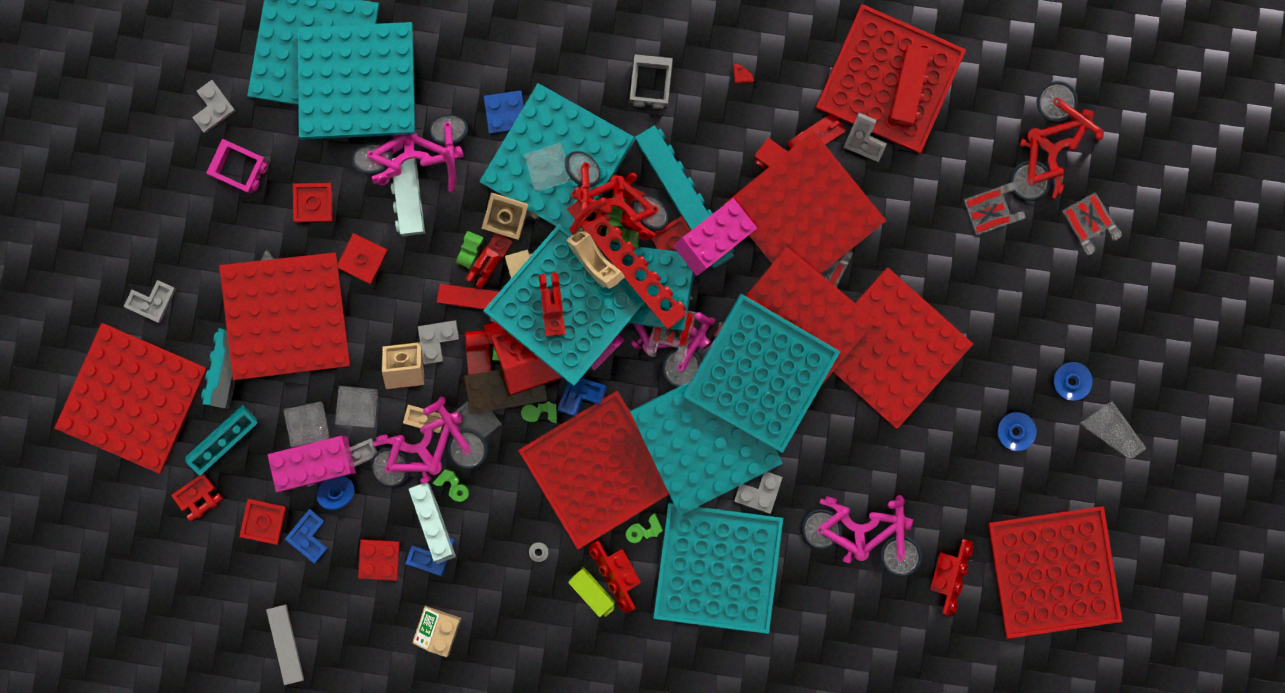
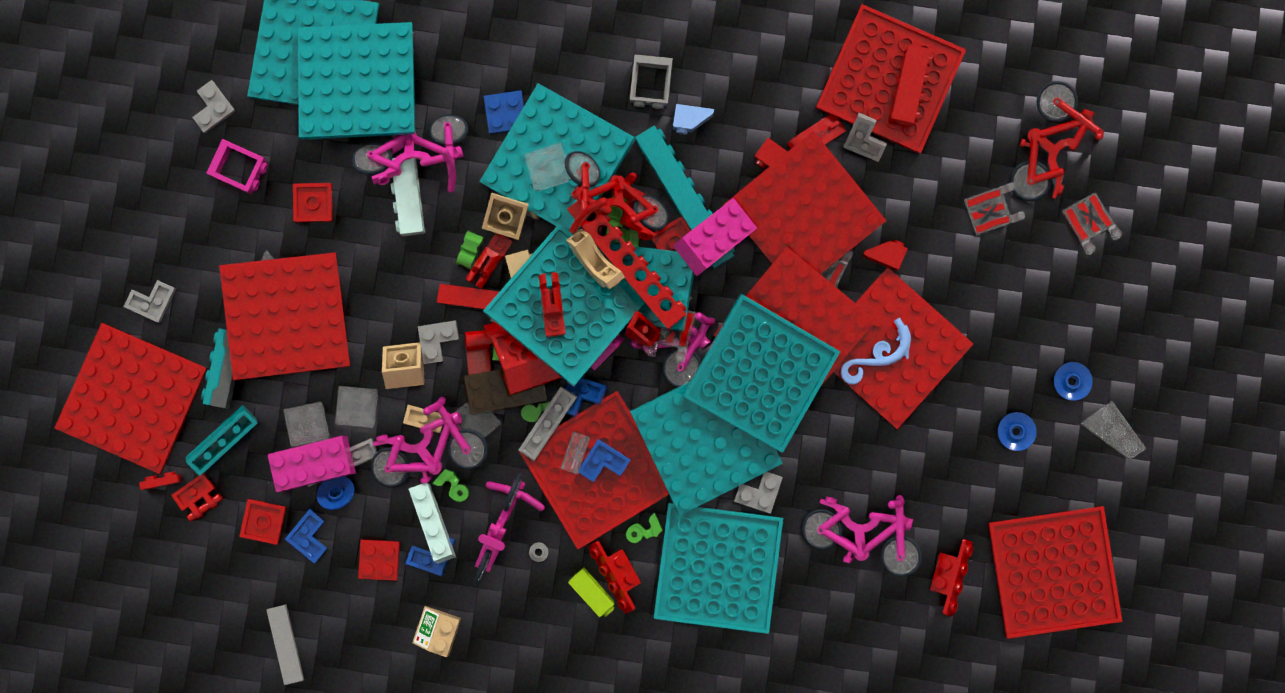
red plate [337,233,388,284] -> none
red tile [733,64,754,84] -> none
none -> red plate [139,471,183,490]
none -> dark pink piece [474,473,545,585]
none -> light grey tile [518,386,577,461]
none -> clear plate [561,432,590,474]
none -> blue plate [577,439,630,482]
none -> red slope [625,311,661,347]
none -> light blue slope [673,104,714,134]
none -> light blue plant [840,318,911,384]
none -> red slope [861,240,908,271]

